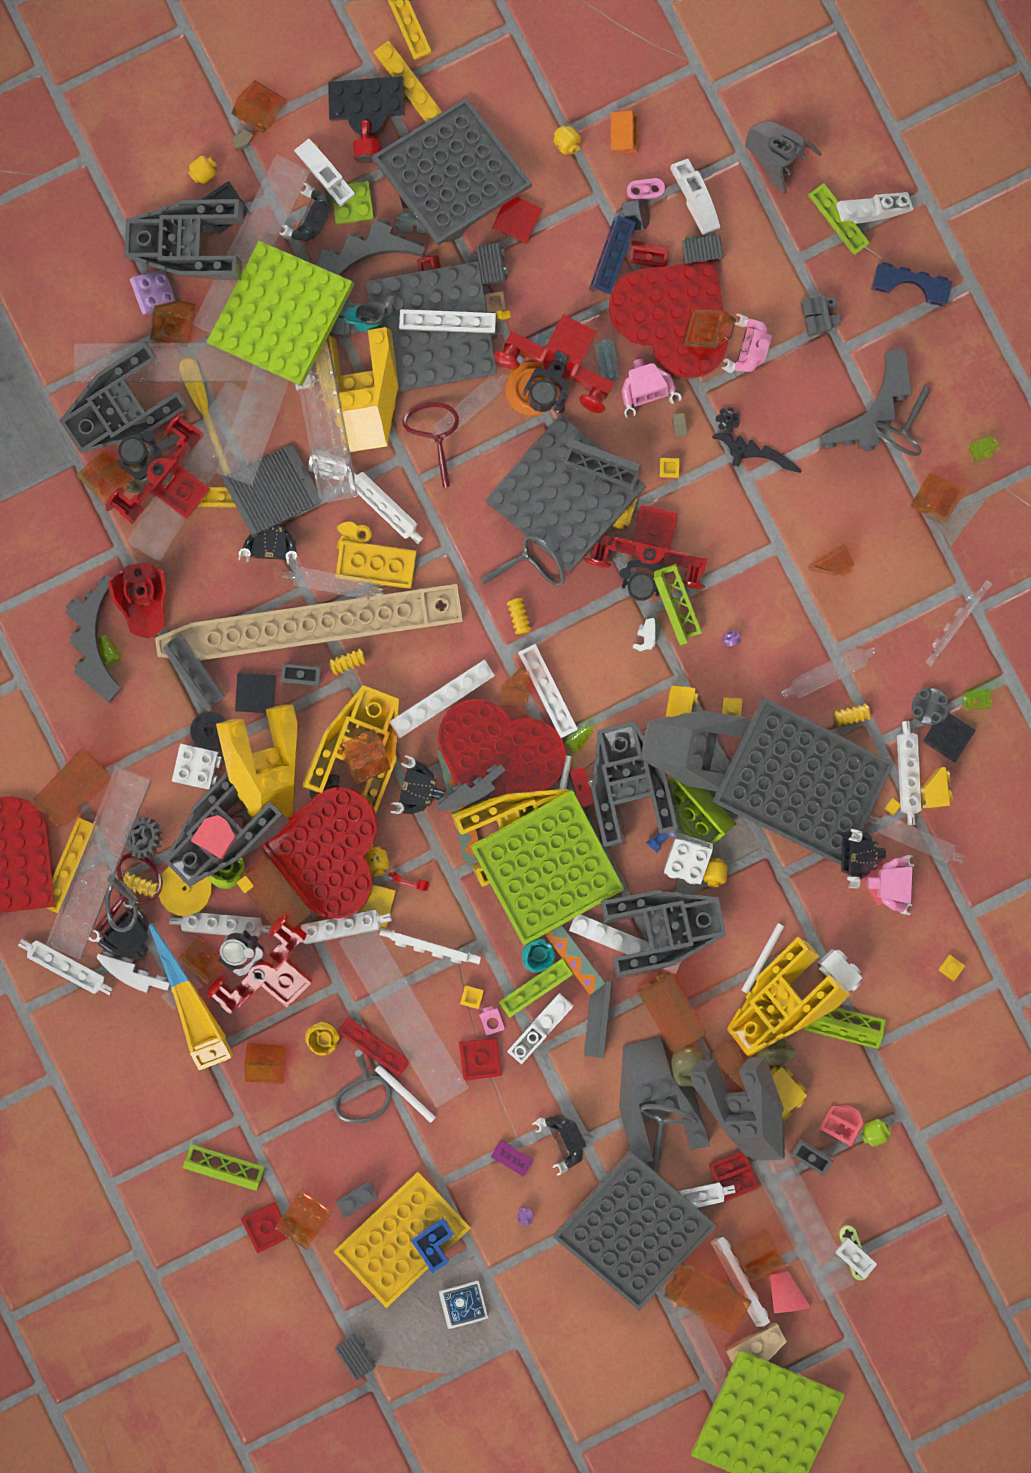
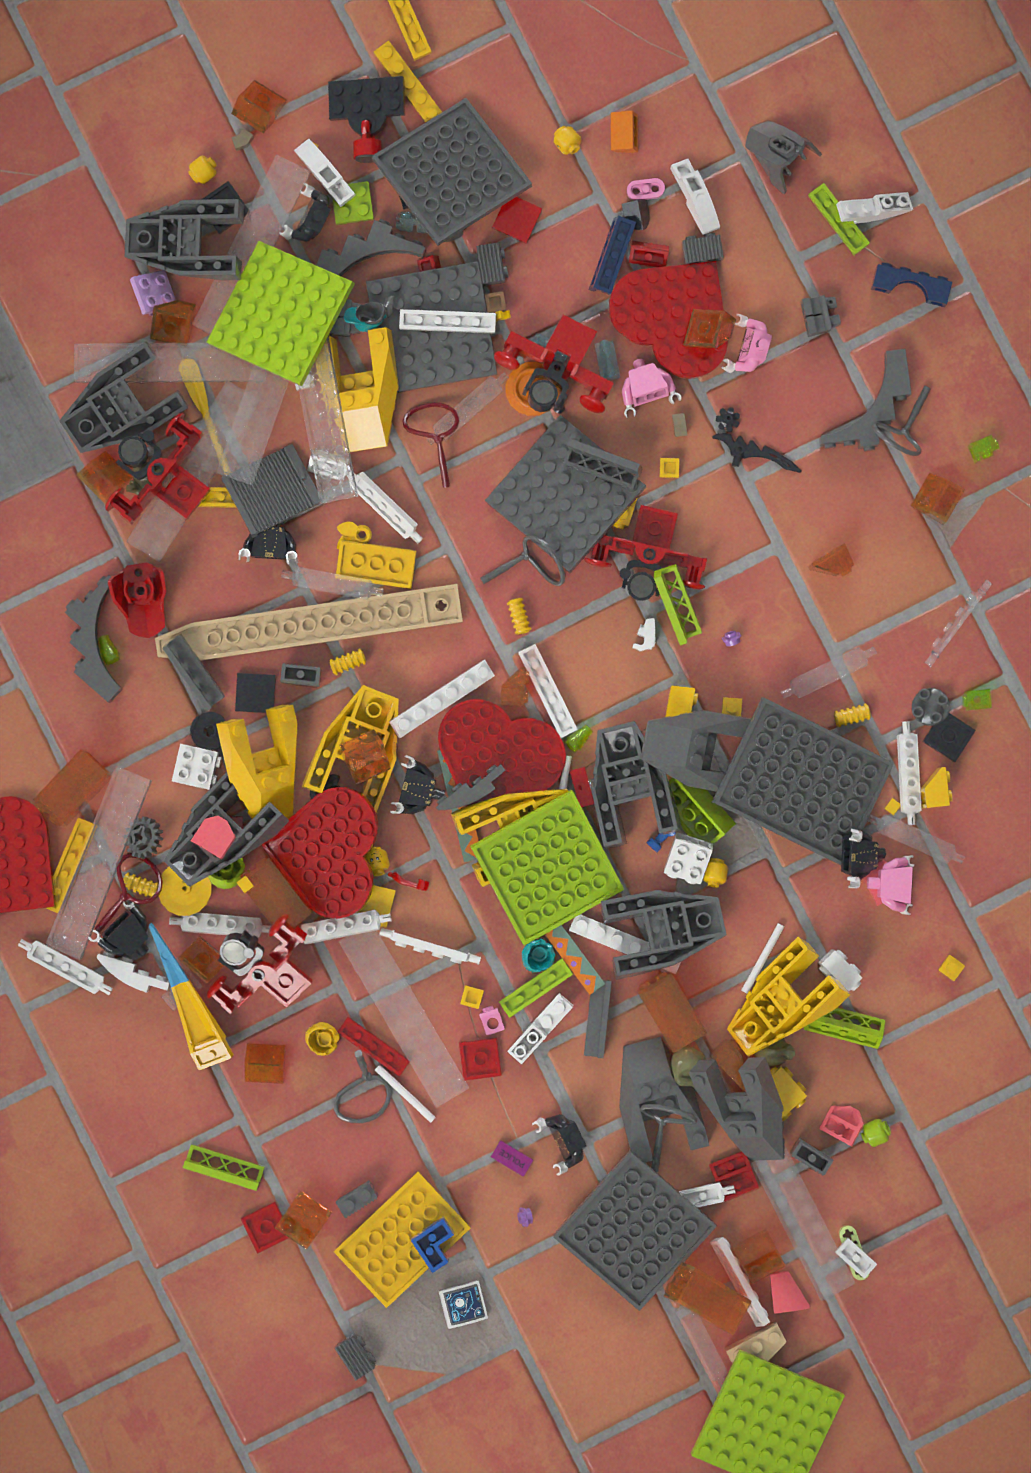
dark grey piece [105,875,138,932] -> none

